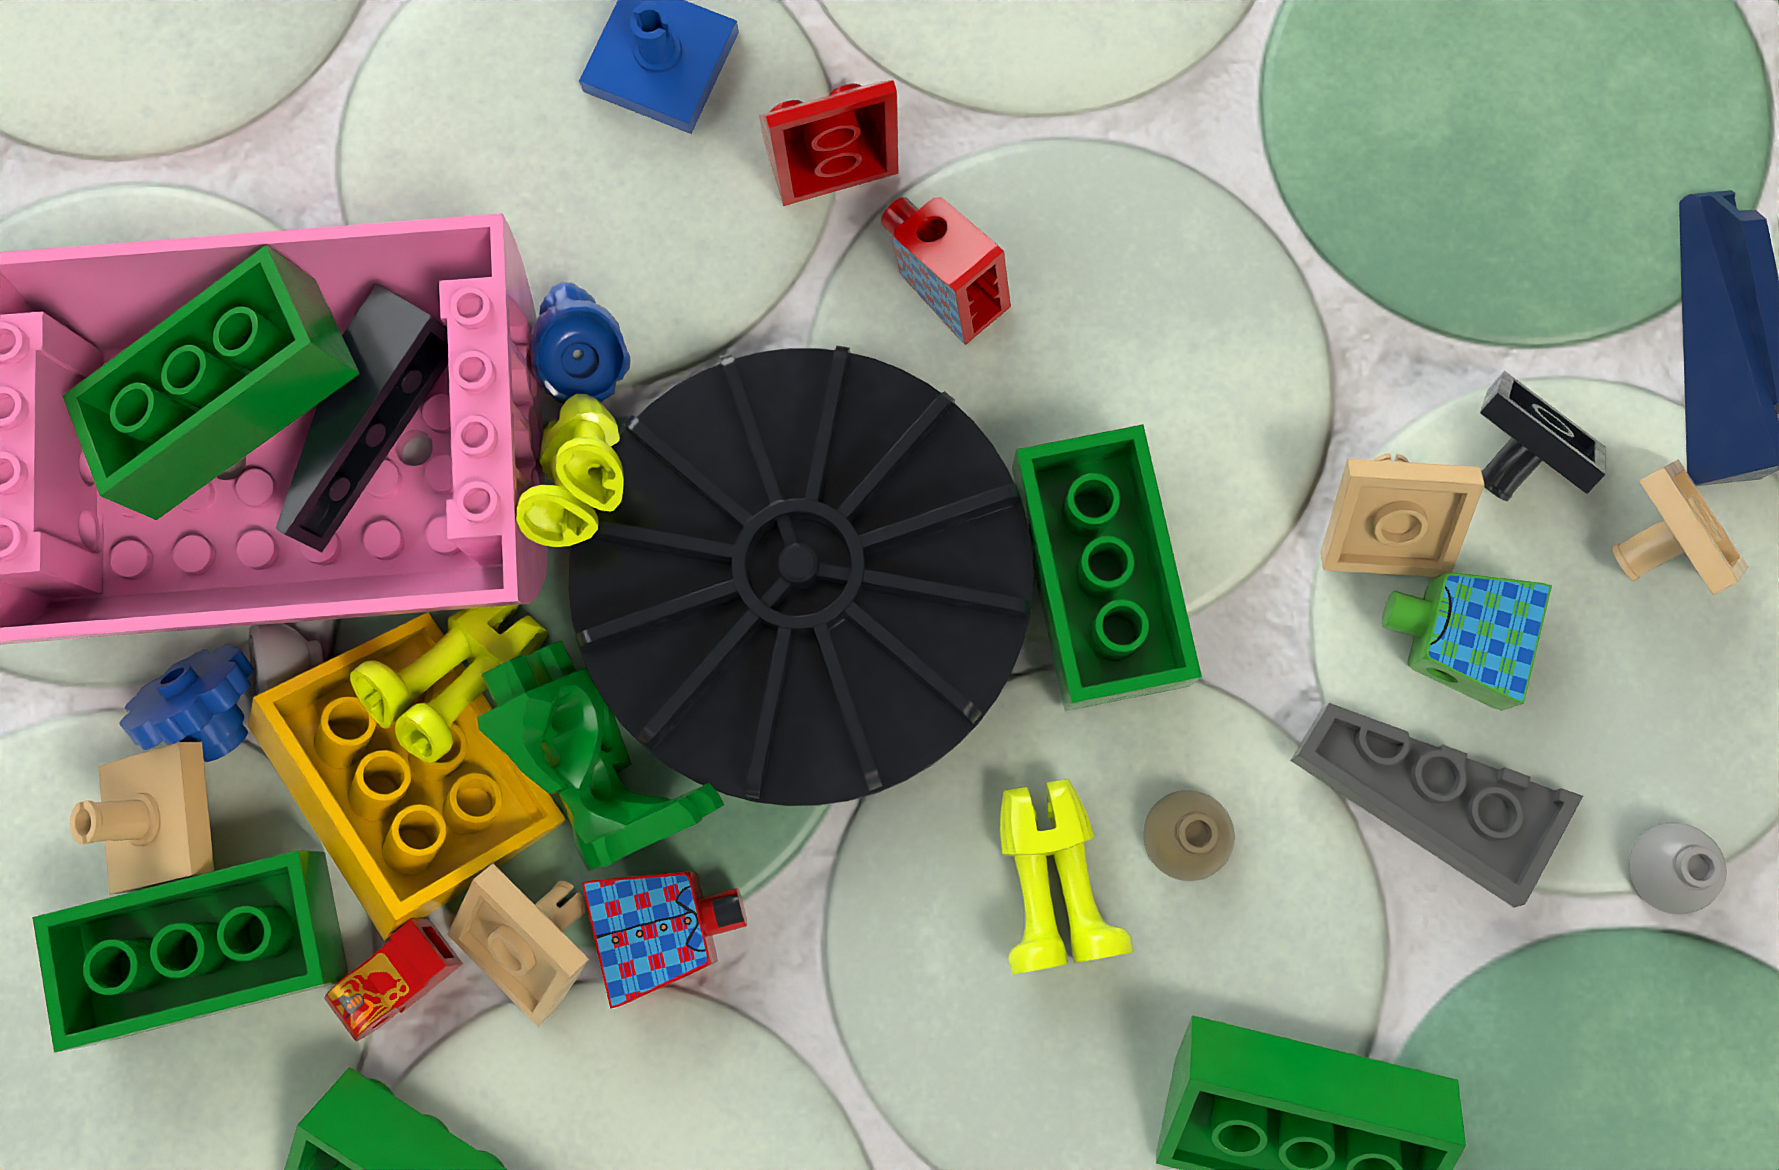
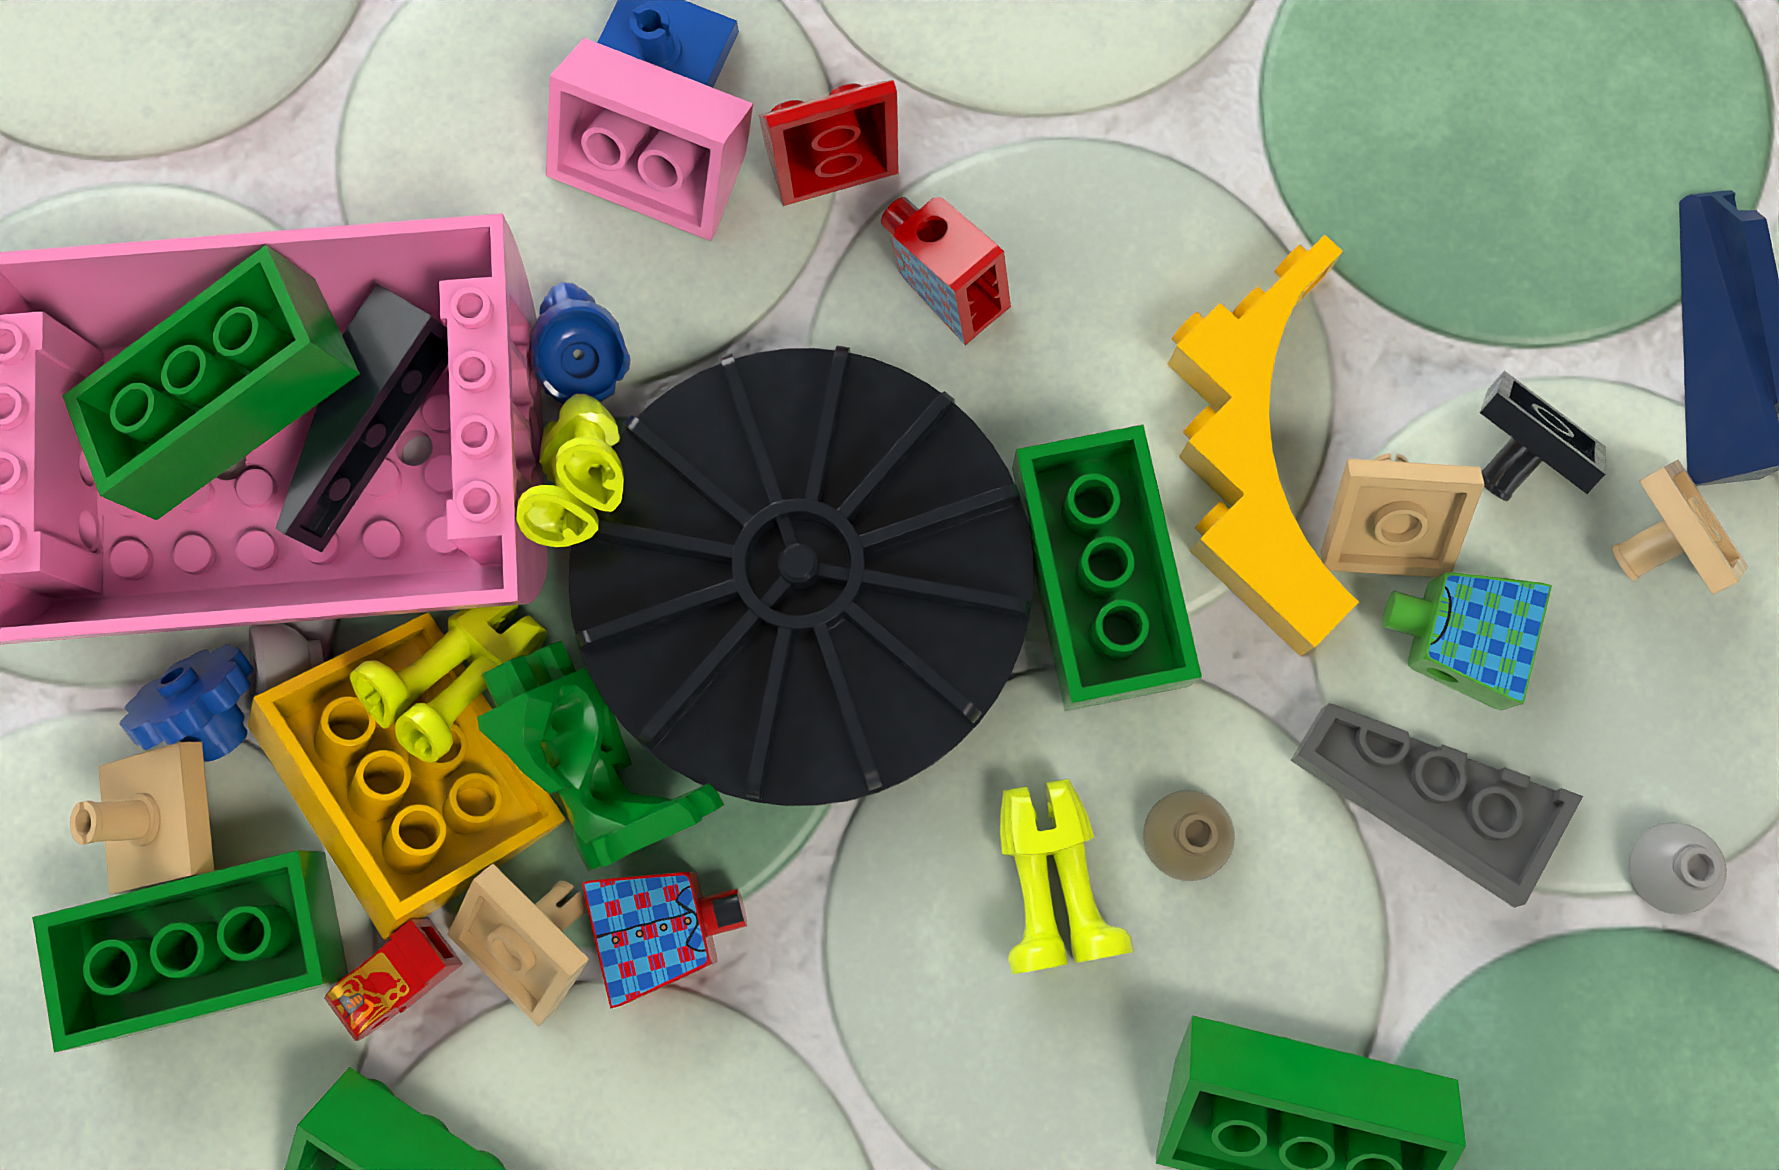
none -> bright pink slope [546,38,753,241]
none -> yellow arch [1167,235,1359,656]

